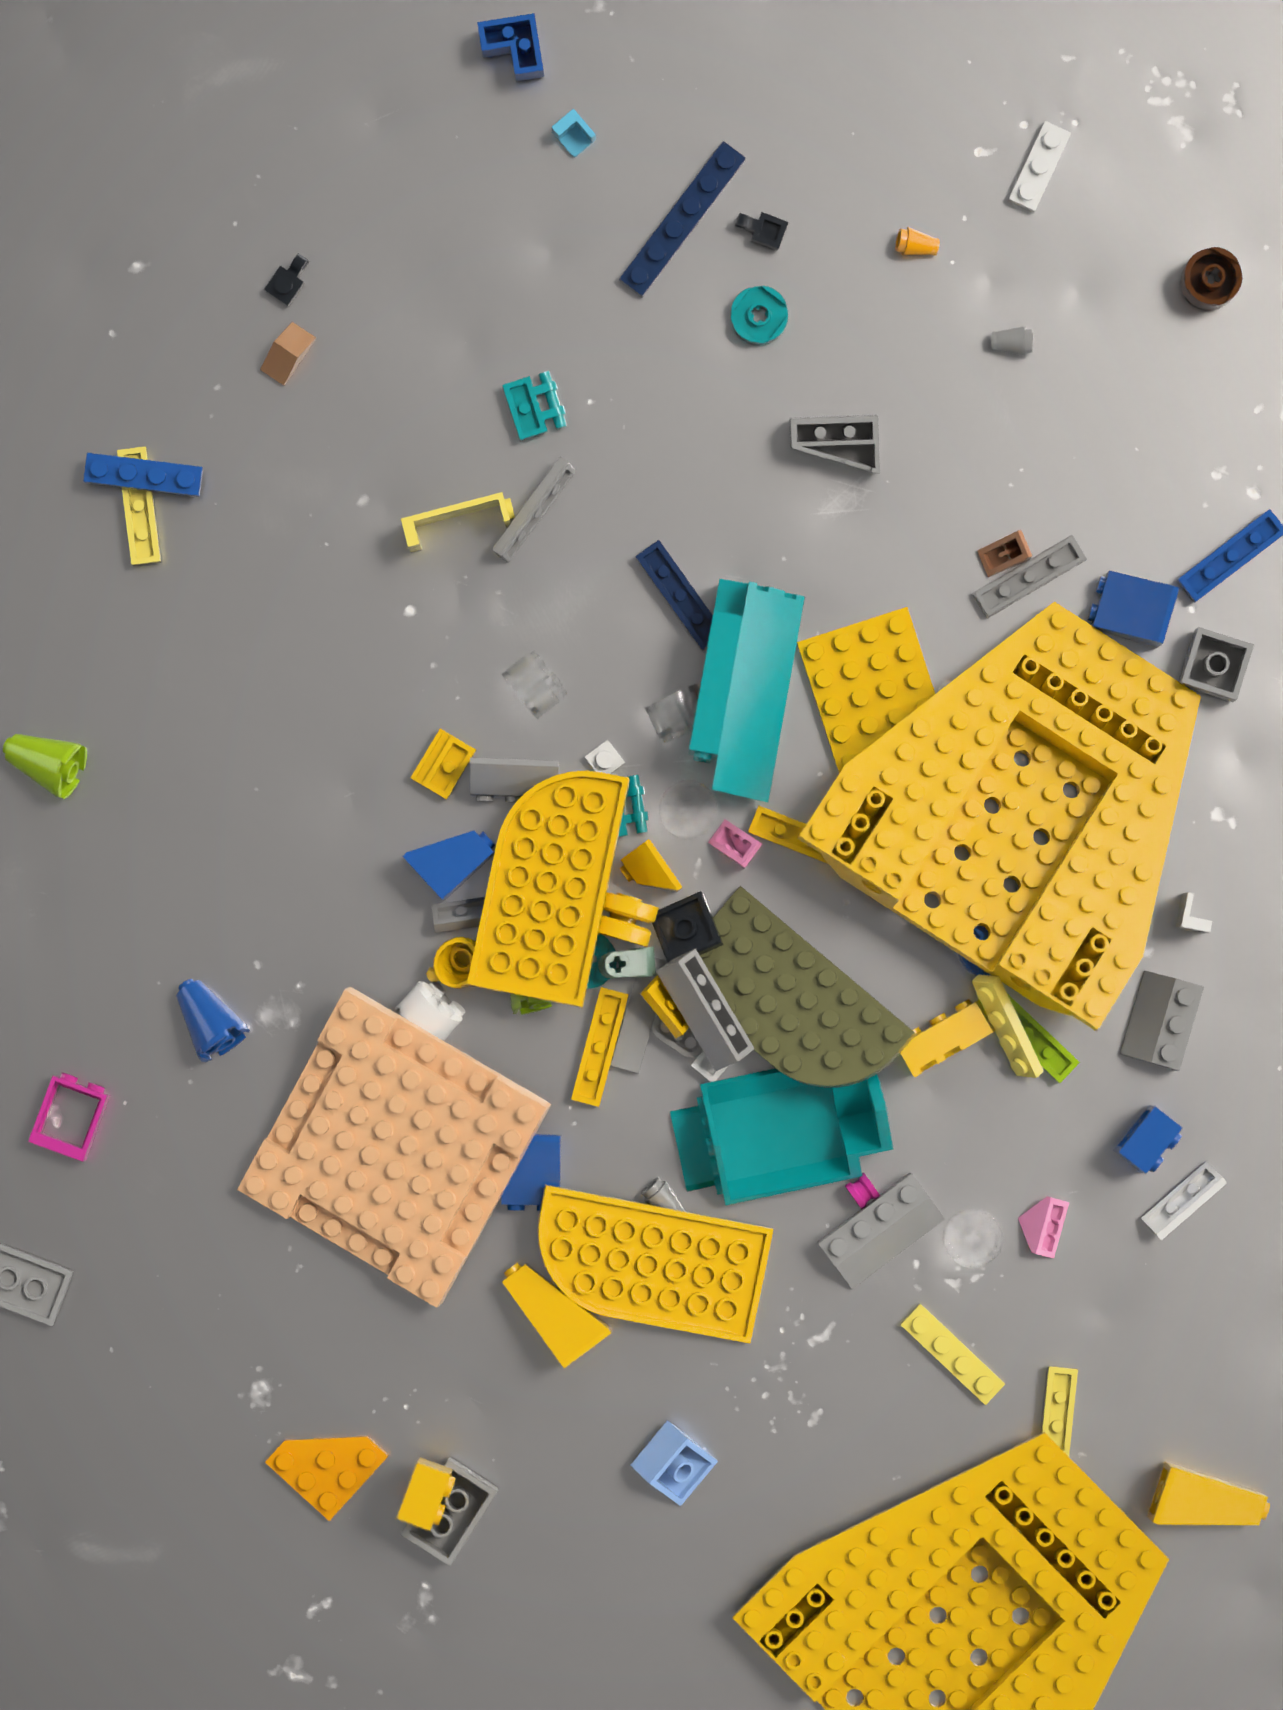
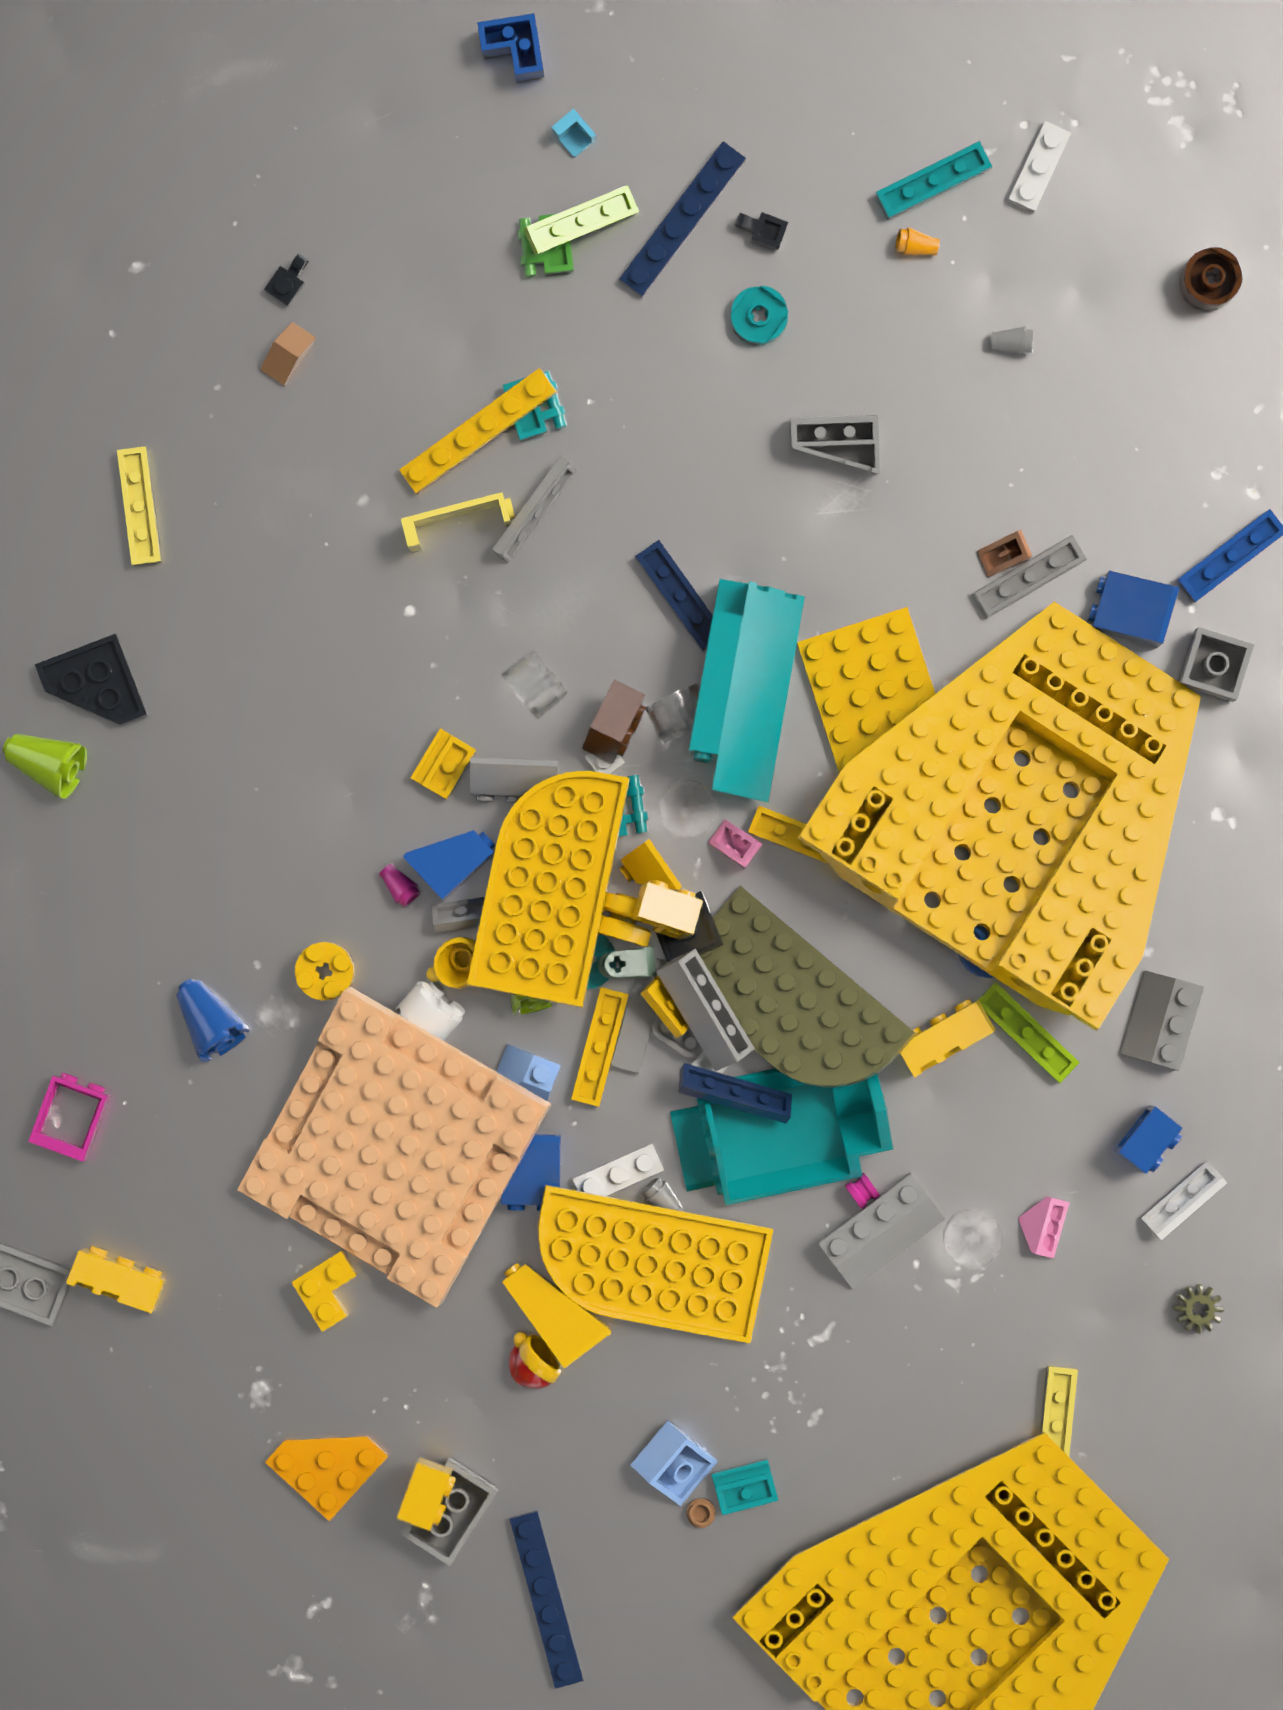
blue plate [83,453,203,497] -> none
light yellow plate [900,1304,1005,1405] -> none
light yellow plate [971,975,1043,1078] -> none
yellow slope [1147,1461,1270,1525] -> none
white panel [1175,892,1212,934] -> none
none -> black plate [34,633,148,725]
none -> yellow wedge [66,1245,167,1313]
none -> yellow brick [291,1250,358,1332]
none -> yellow brick [295,942,355,1001]
none -> dark pink cone [379,864,421,907]
none -> yellow plate [399,368,557,494]
none -> light blue slope [496,1044,561,1101]
none -> yellow piece [509,1332,561,1389]
none -> dark blue plate [509,1510,584,1689]
none -> bright green plate [517,214,574,277]
none -> plate [524,185,639,255]
none -> white plate [573,1143,664,1196]
none -> brick [582,679,646,764]
none -> brick [632,880,703,940]
none -> dark blue plate [678,1063,792,1124]
none -> medium nougat plate [686,1498,716,1528]
none -> teal plate [711,1459,779,1515]
none -> teal plate [876,141,993,219]
none -> olive gear [1174,1284,1224,1334]

